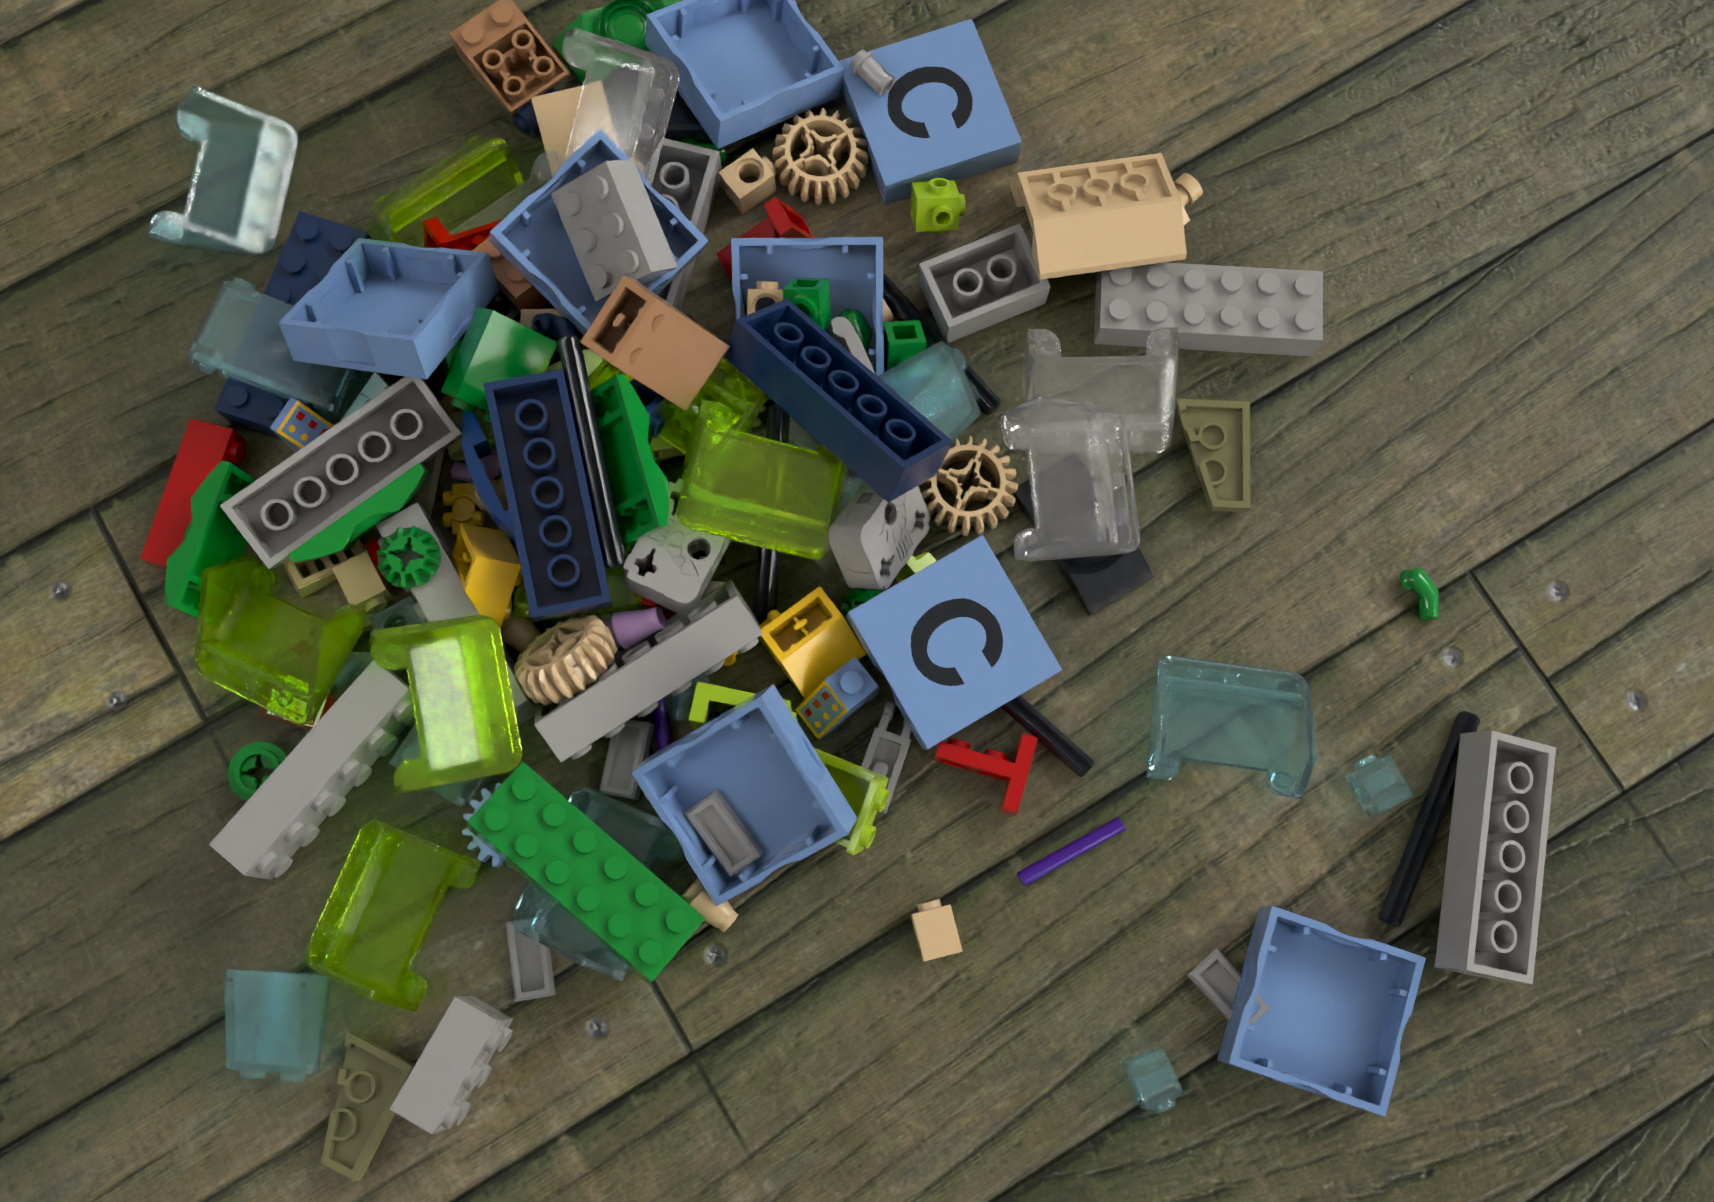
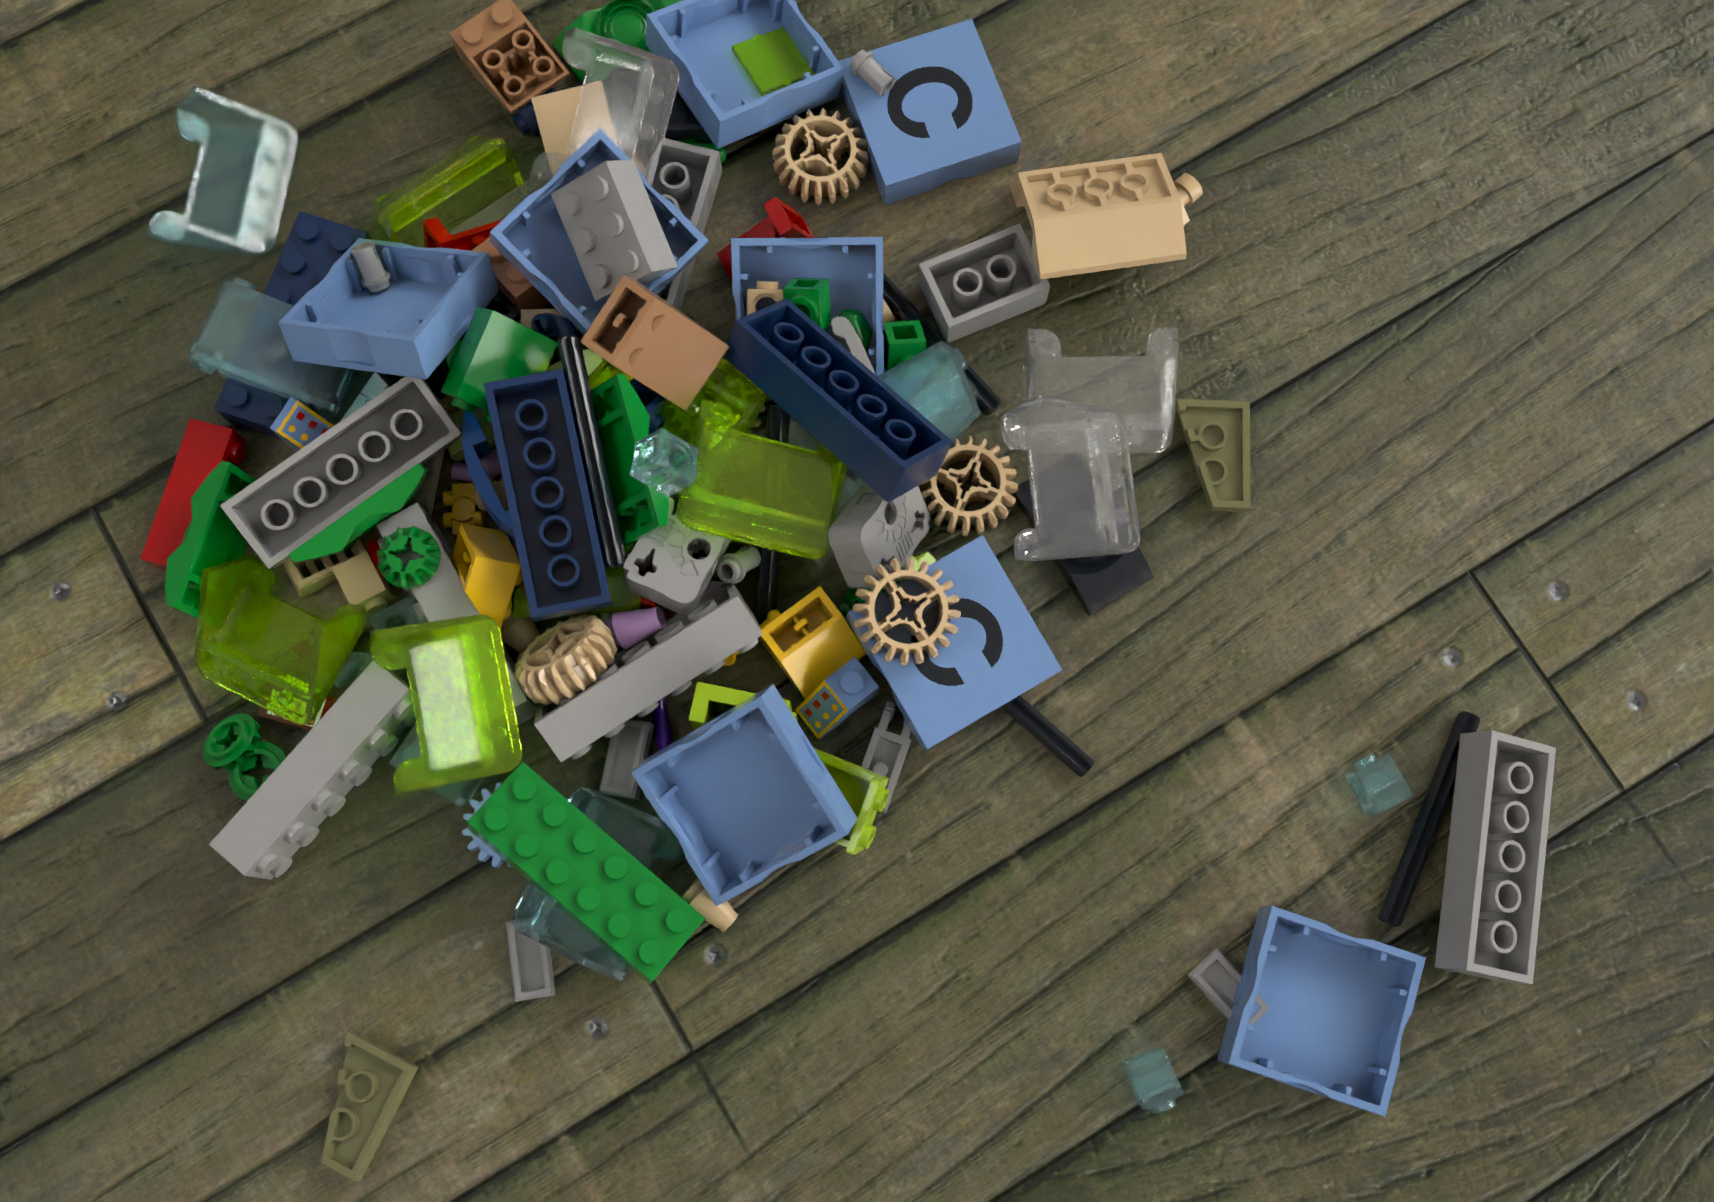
clear light blue slope [225,969,332,1081] -> none
clear neon green windscreen [306,819,481,1012] -> none
light grey brick [389,996,513,1134] -> none
clear light blue arm [671,672,709,721] -> none
light grey tile [684,789,764,877] -> none
tan brick [718,148,777,215] -> none
lime brick [910,178,966,234] -> none
tan brick [911,899,963,962] -> none
red bracket [934,733,1038,816] -> none
dark purple bar [1017,817,1125,887] -> none
light grey brick [1094,262,1323,357] -> none
clear light blue windscreen [1147,656,1318,799] -> none
green arm [1400,567,1439,620] -> none
none -> green gear [202,713,261,771]
none -> light grey pin [350,241,391,292]
none -> clear light blue brick [630,428,699,497]
none -> light grey pin [717,545,761,584]
none -> clear neon green piece [732,27,813,97]
none -> tan gear [853,558,961,666]

